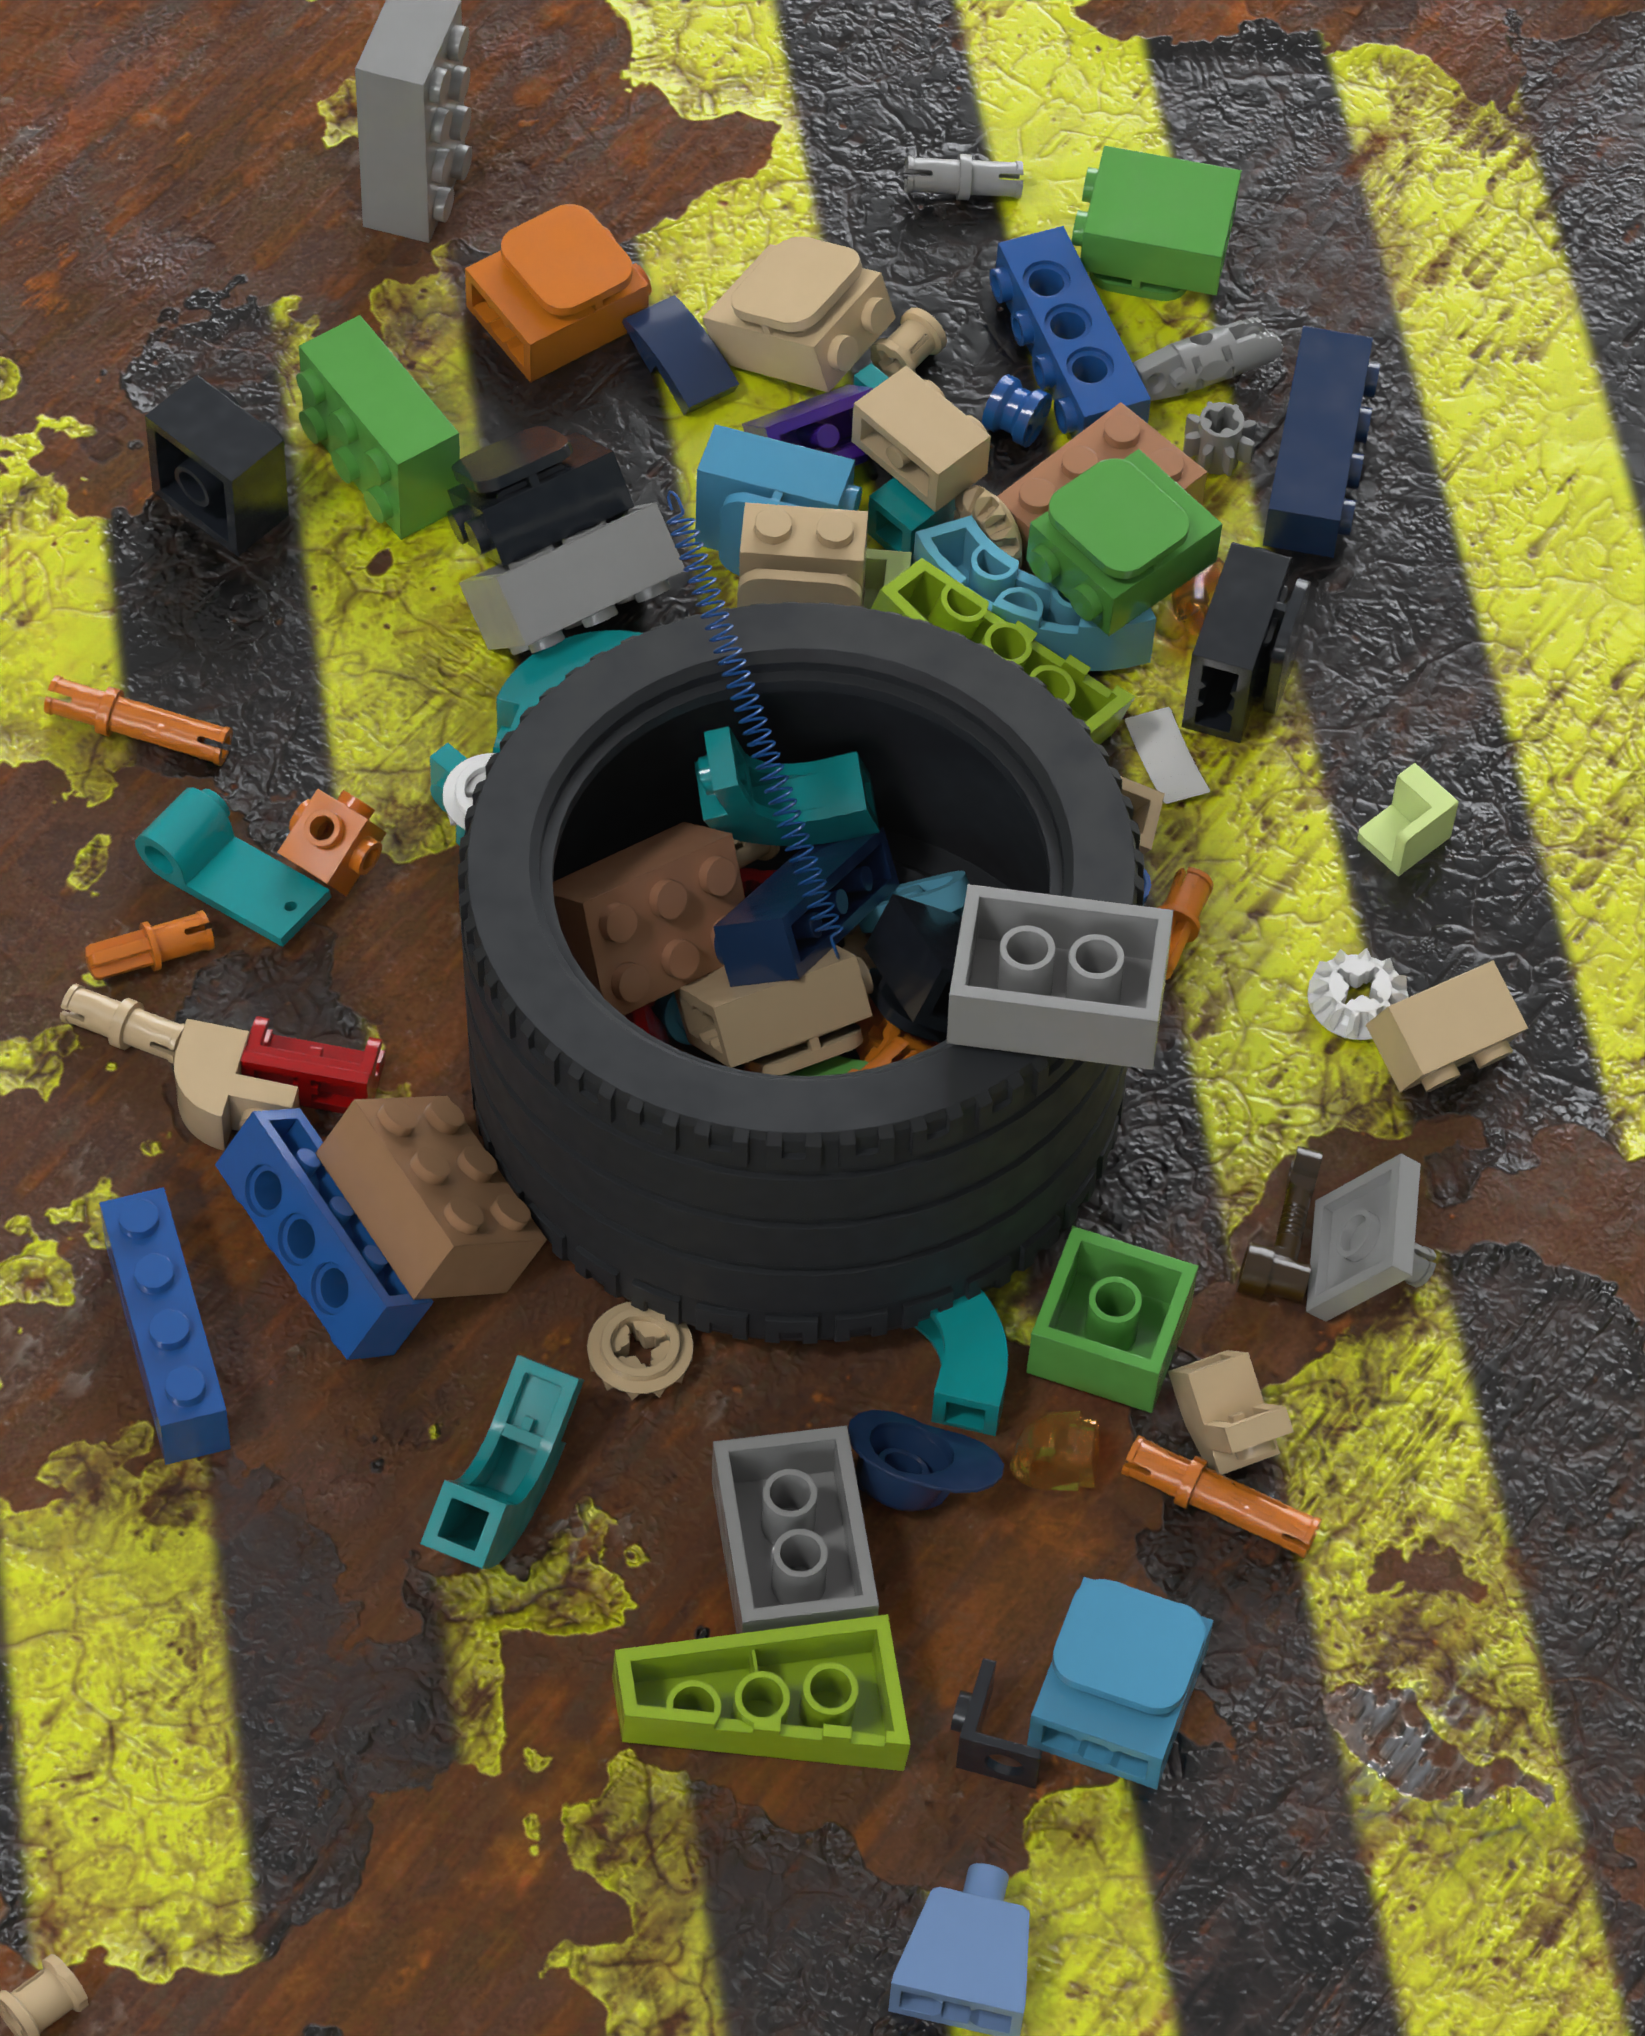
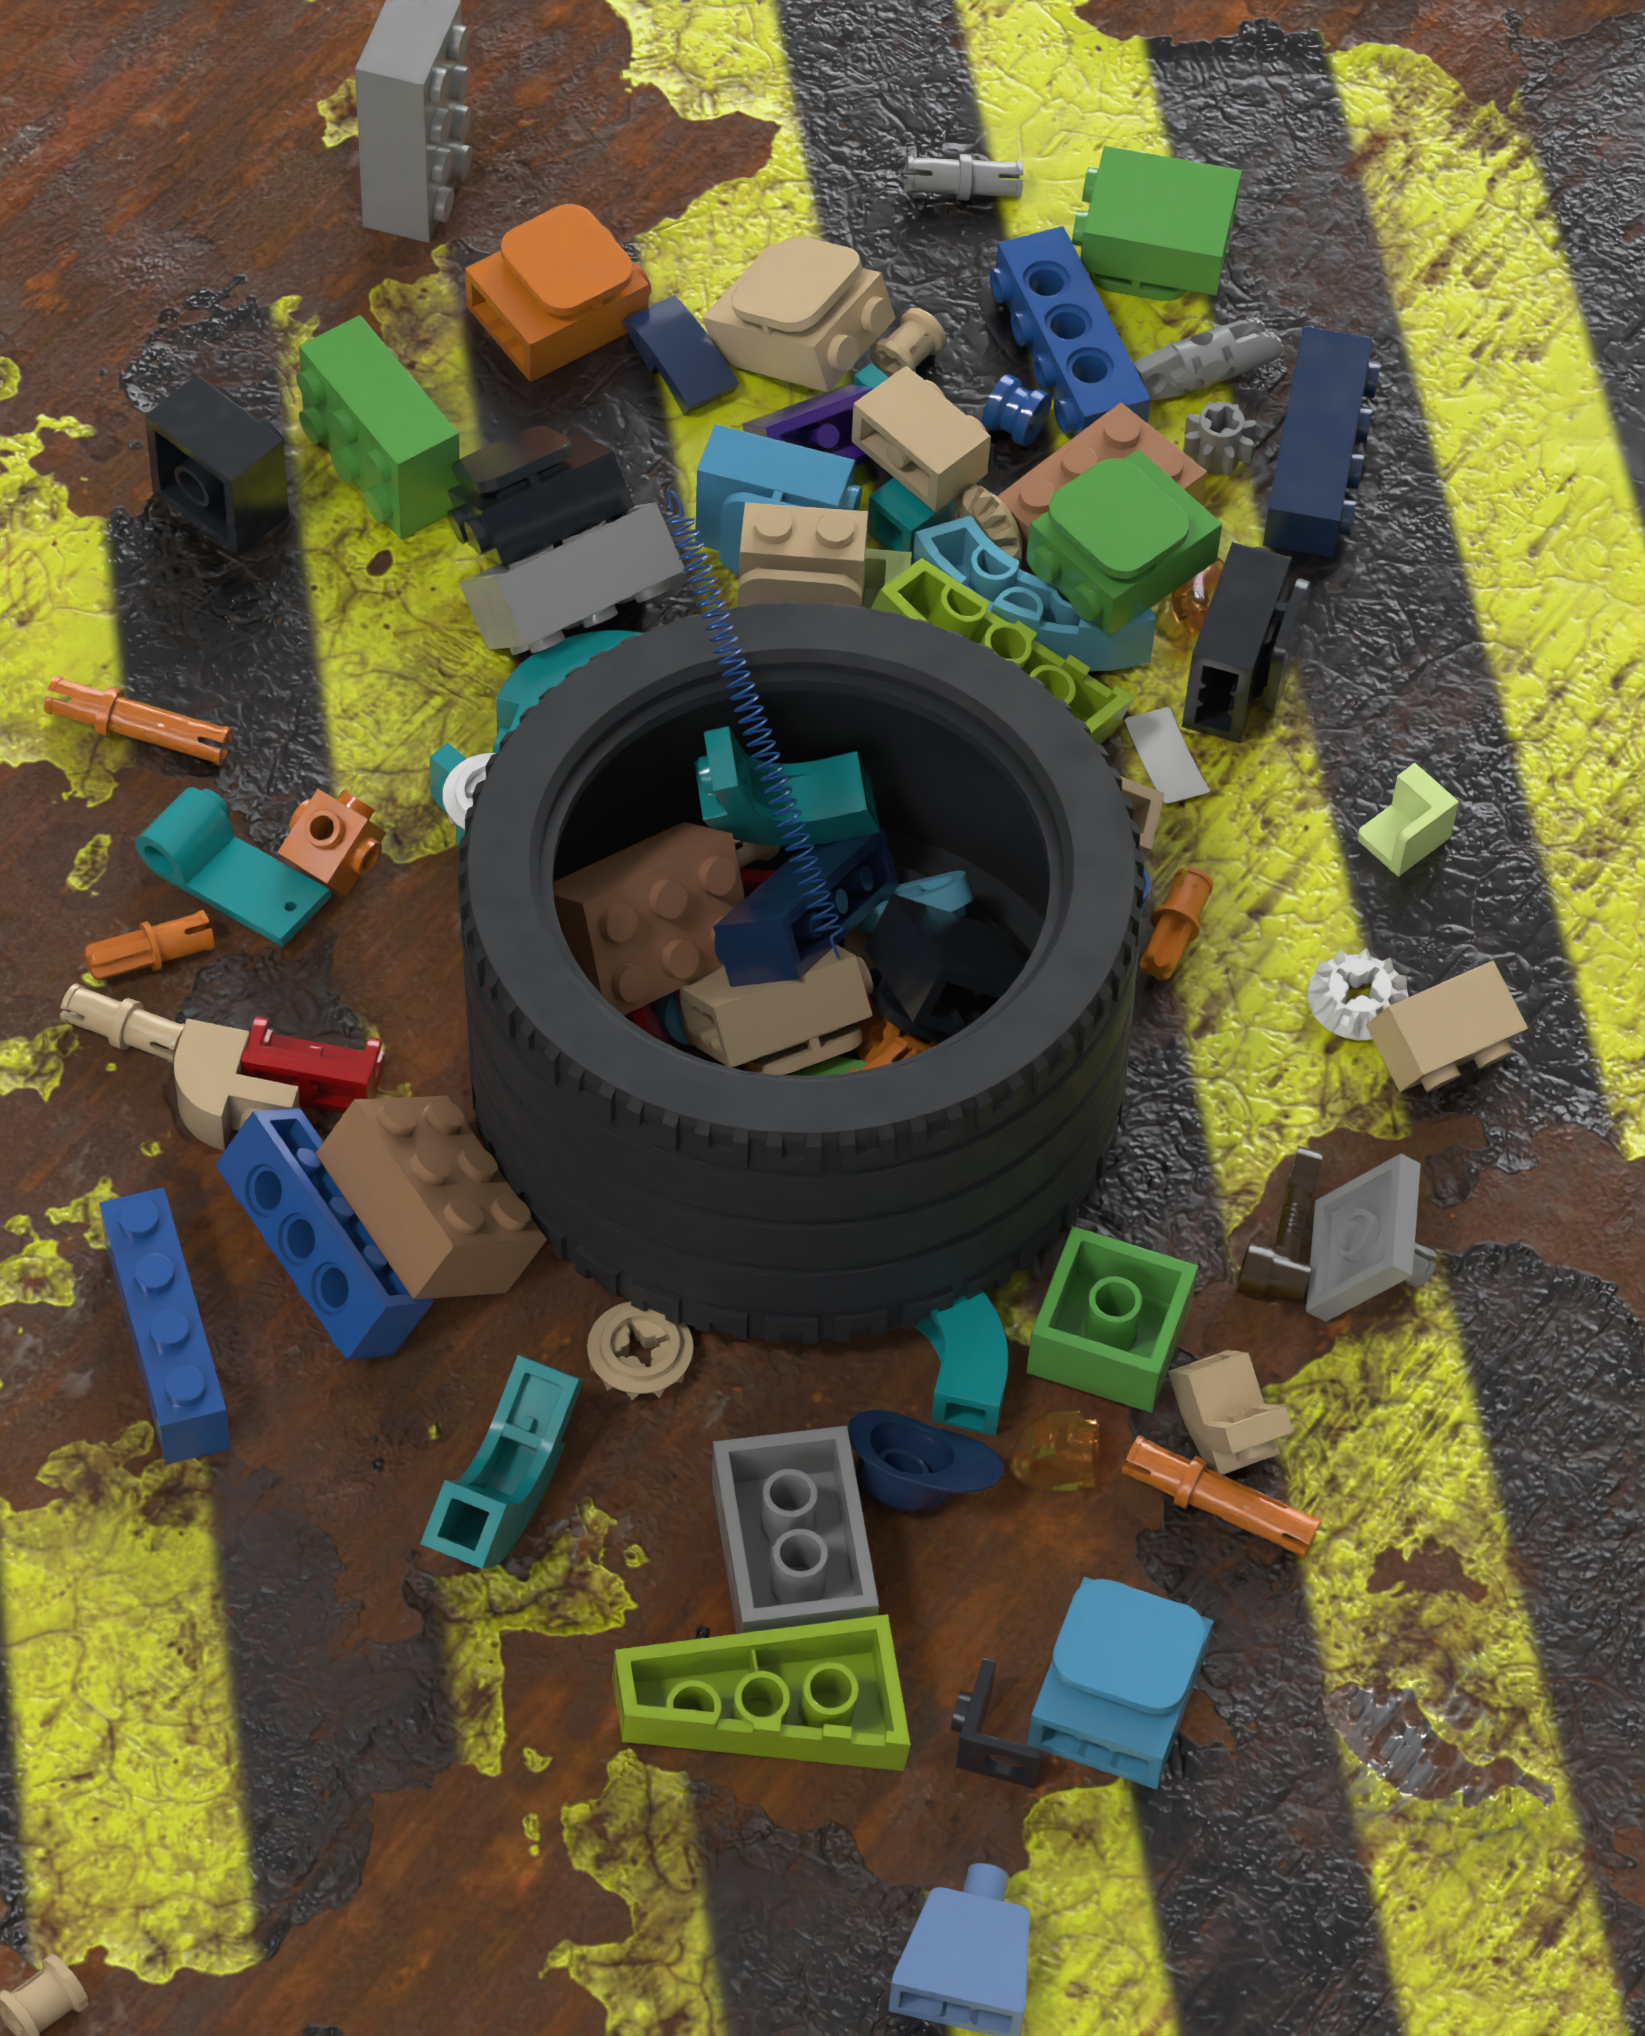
light grey brick [947,884,1174,1070] -> none

